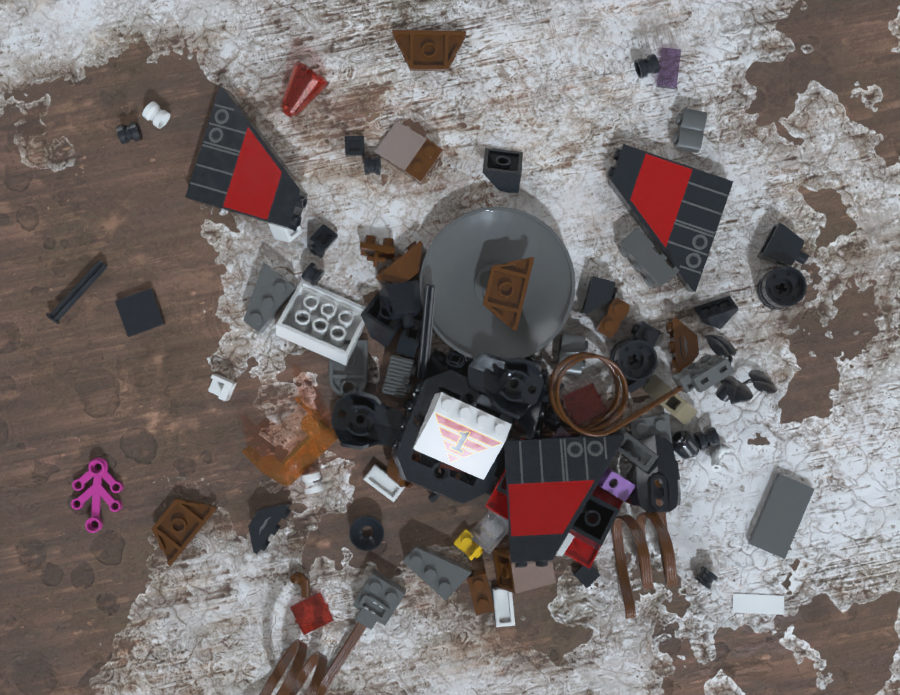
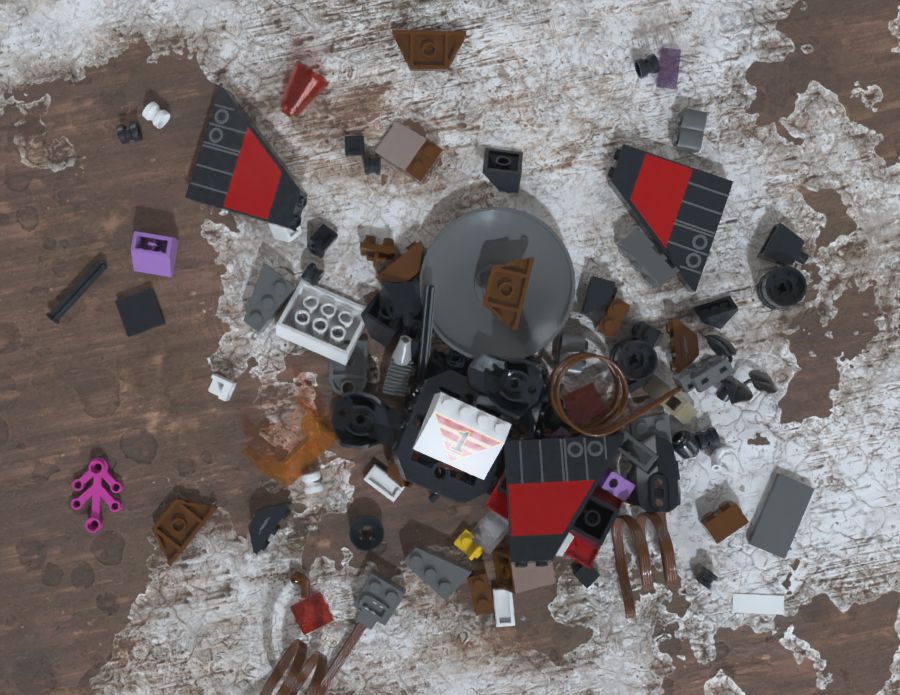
none -> medium lavender slope [131,231,179,278]
none -> light grey cone [392,336,411,366]
none -> reddish brown brick [699,500,749,544]

